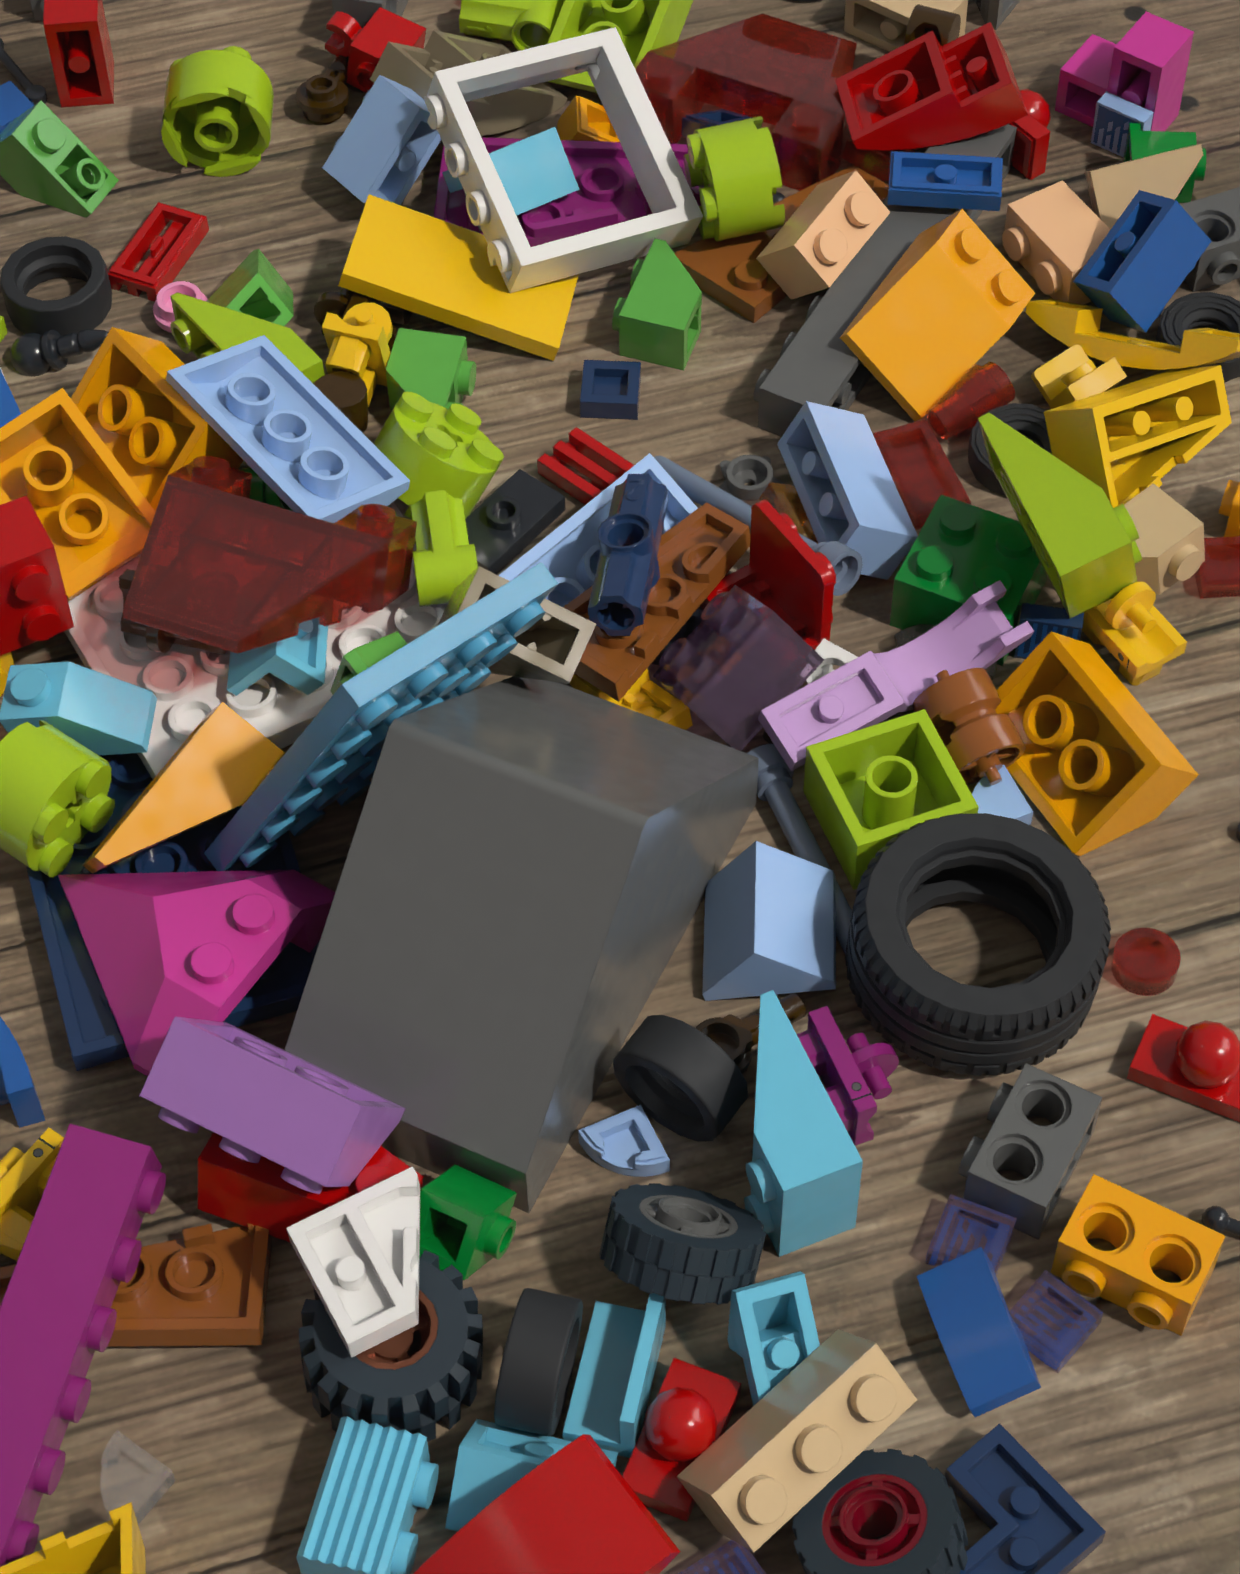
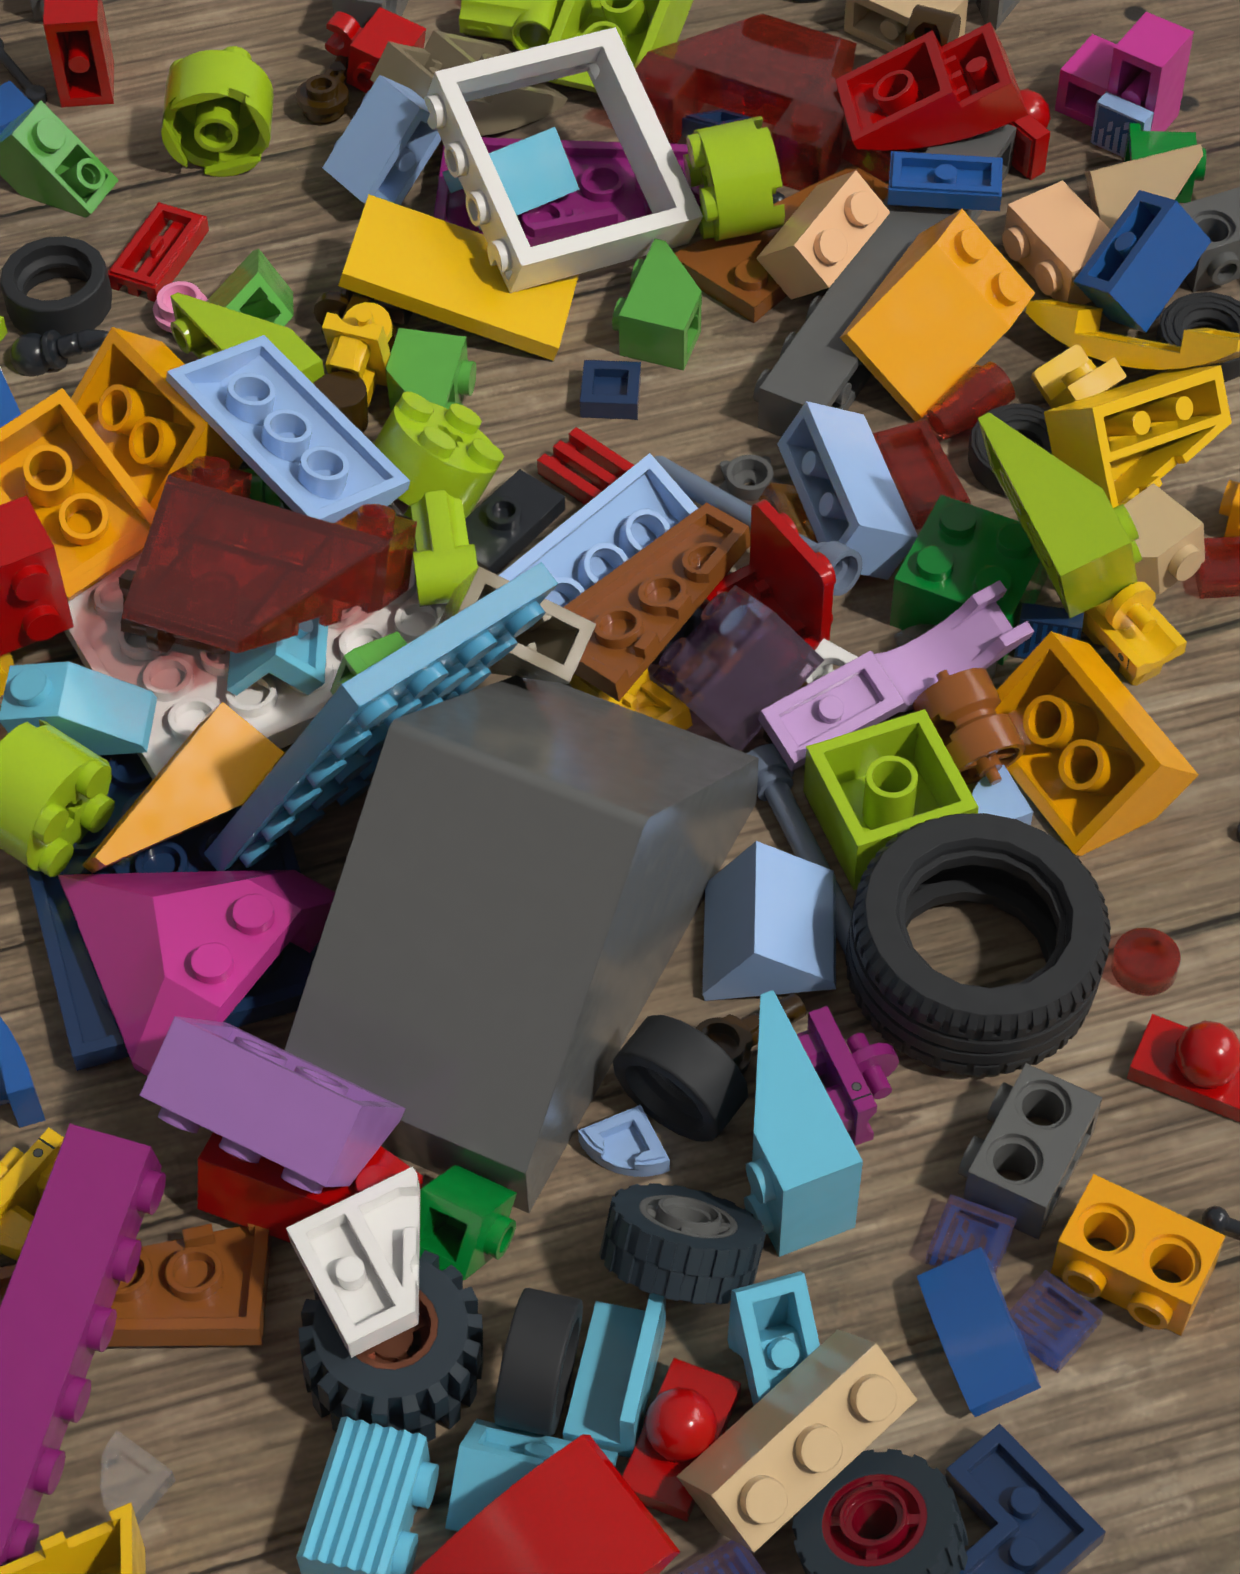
light orange slope [557,95,620,142] -> none
dark blue piece [588,474,668,636] -> none

